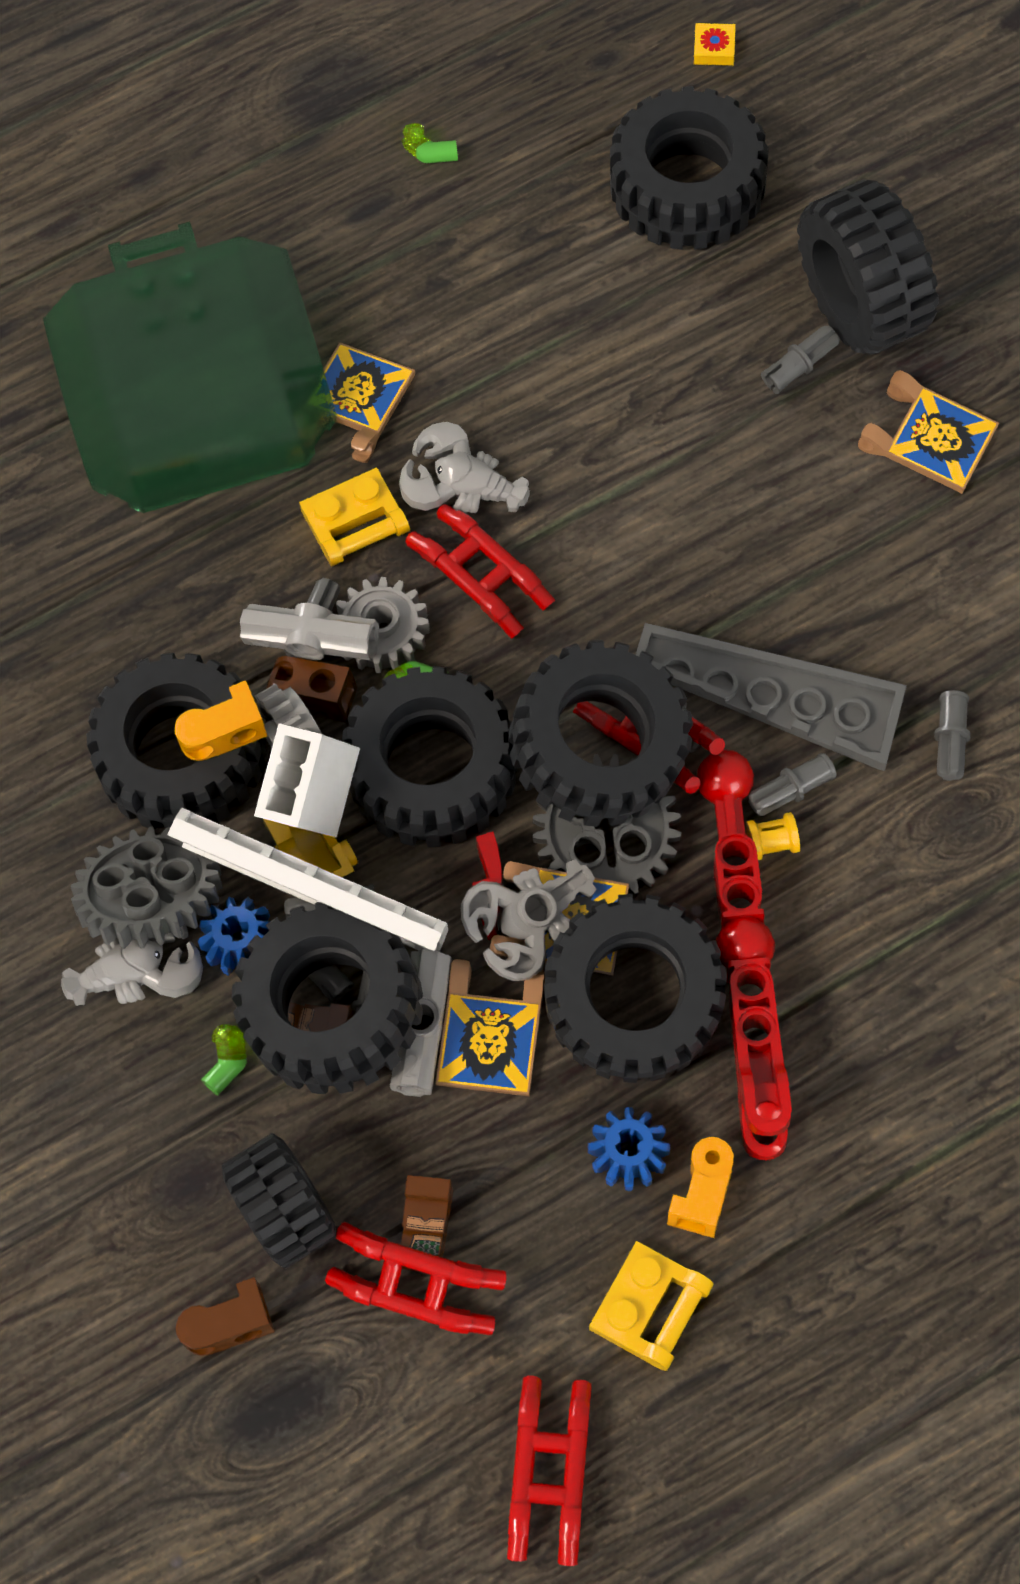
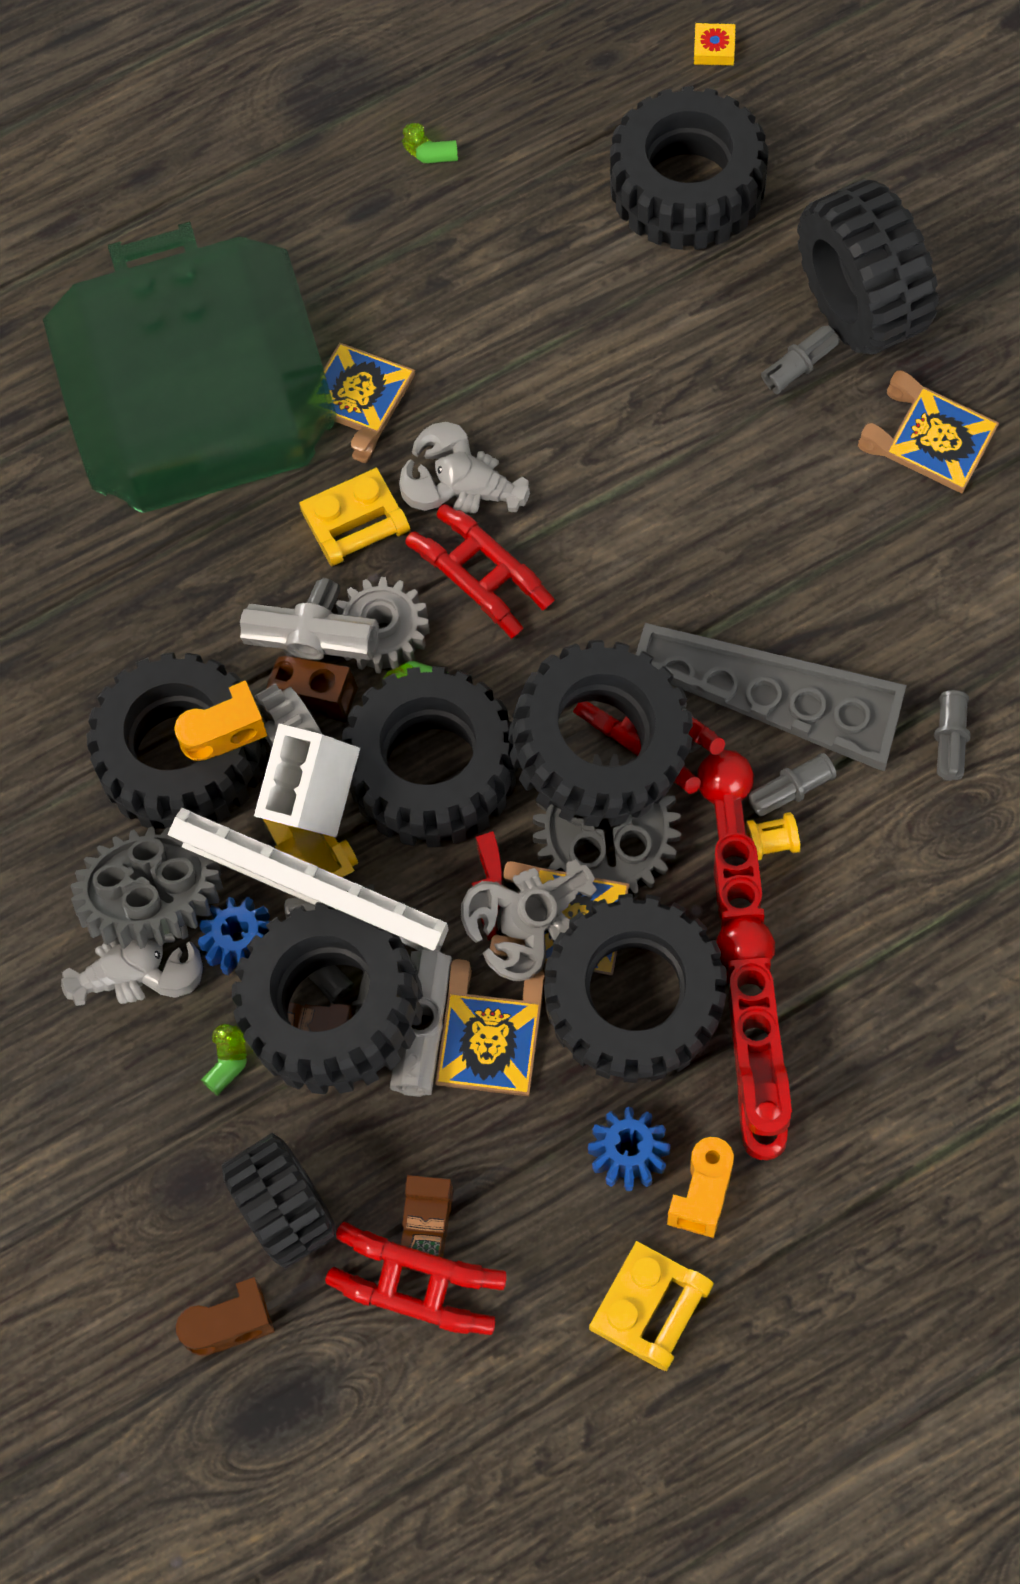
red piece [507,1376,592,1566] -> none

